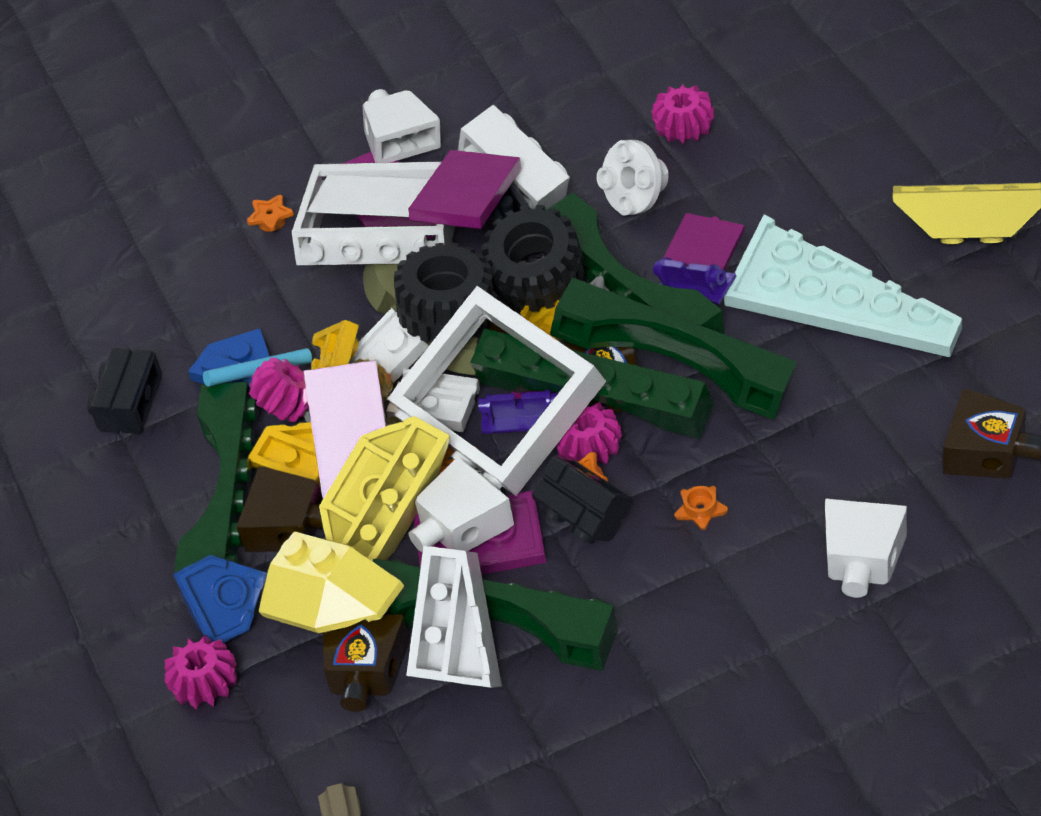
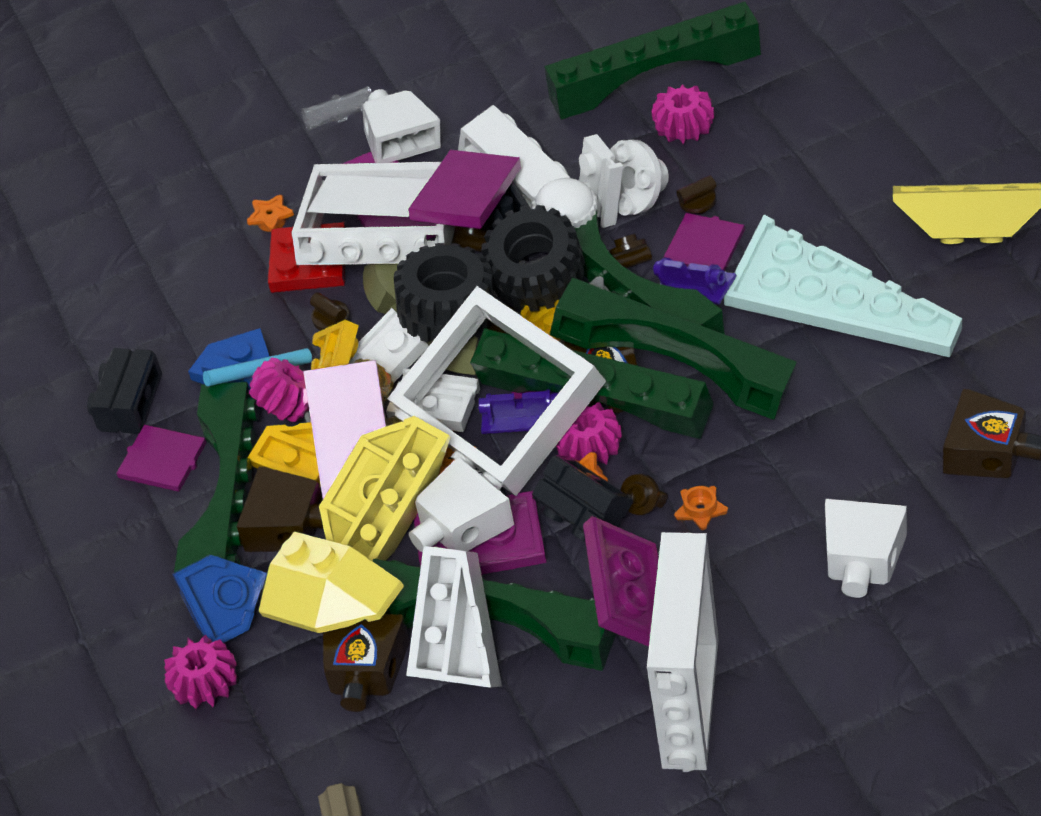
none -> magenta piece [116,425,207,492]
none -> red plate [268,222,346,293]
none -> clear pin [301,86,372,131]
none -> dark brown plate [310,292,350,331]
none -> dark brown plate [451,223,488,252]
none -> white hat [532,178,598,228]
none -> dark green arch [544,2,761,120]
none -> white plate [579,134,623,228]
none -> magenta tile [583,516,659,647]
none -> dark brown plate [609,233,652,268]
none -> dark brown plate [620,473,668,515]
none -> white window [647,532,719,772]
none -> dark brown plate [676,175,716,214]

